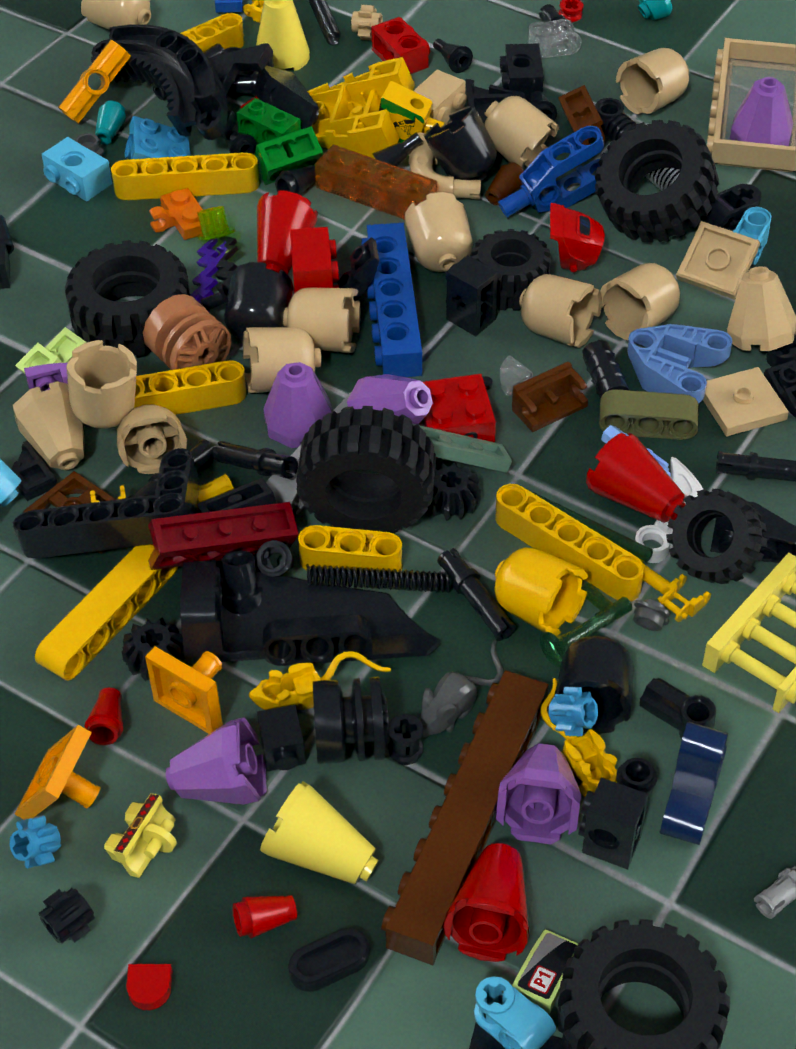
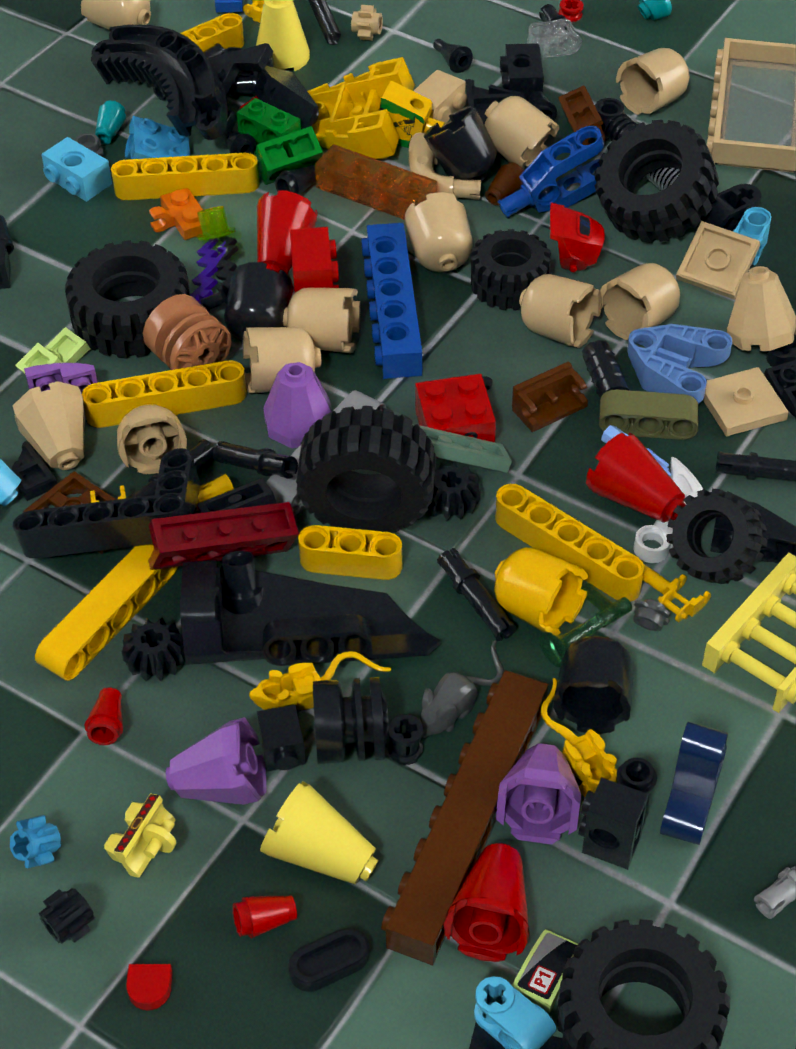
light orange tile [15,725,100,820] -> none
light orange piece [58,40,131,124] -> none
tan cylinder [66,340,137,429] -> none
light orange tile [145,646,223,734] -> none
black cone [256,540,294,577] -> none
black piece [306,564,450,593] -> none
black slope [338,237,379,301] -> none
medium lavender cone [347,374,433,424] -> none
red brick [371,17,430,74] -> none
black cone [371,132,423,178] -> none
black brick [446,255,498,336] -> none
clear tile [500,355,533,396] -> none
clear green piece [533,492,653,562] -> none
dark azure gear [549,686,598,737] -> none
black piece [639,678,716,739] -> none
medium lavender cone [730,77,793,146] -> none

